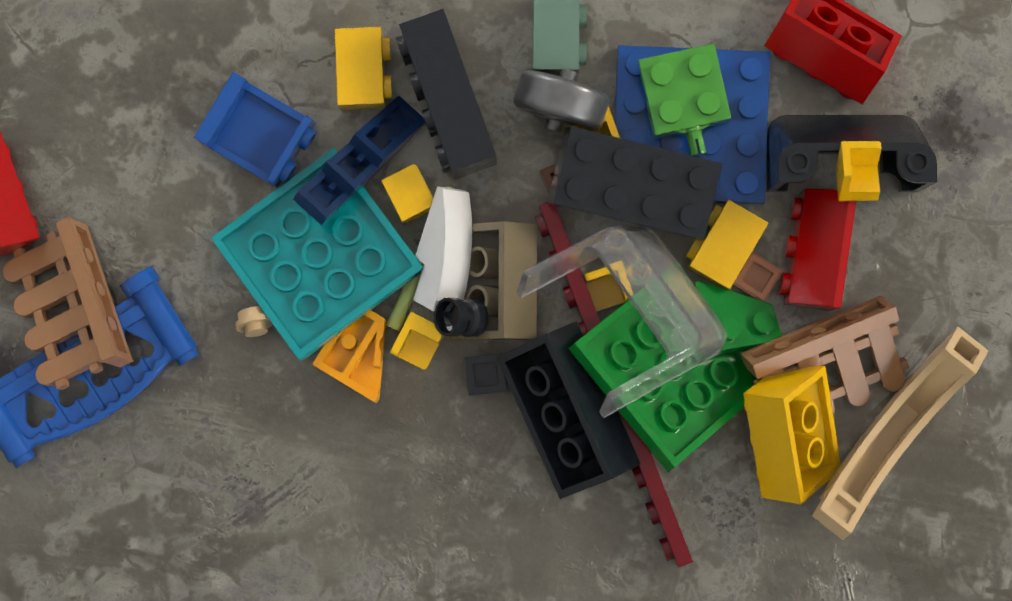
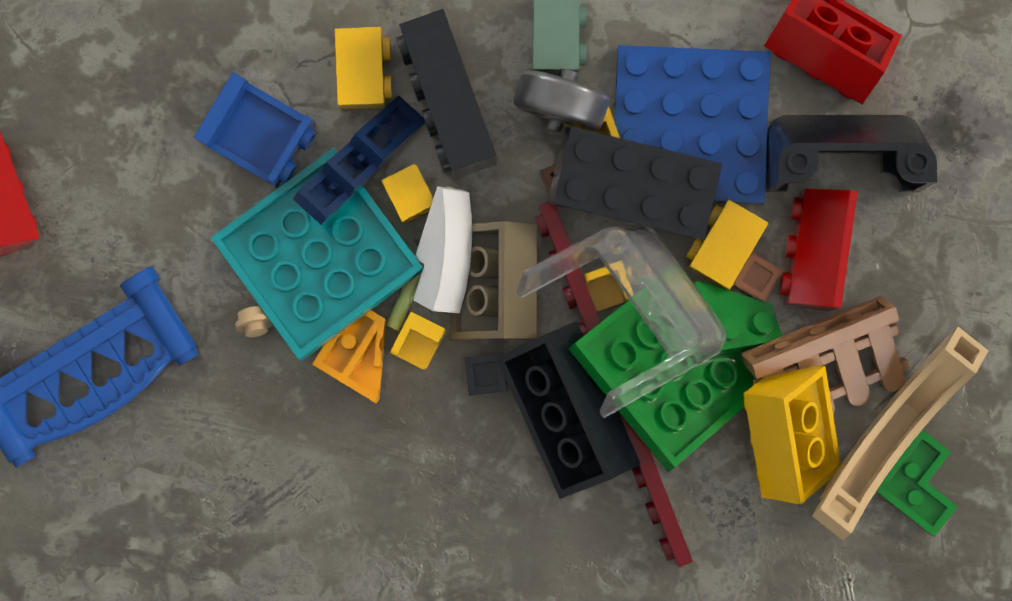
medium nougat fence [3,217,133,390] -> none
black wheel [434,297,488,337] -> none
bright green plate [638,43,732,156] -> none
yellow panel [836,141,881,201] -> none
none -> green plate [876,429,958,537]

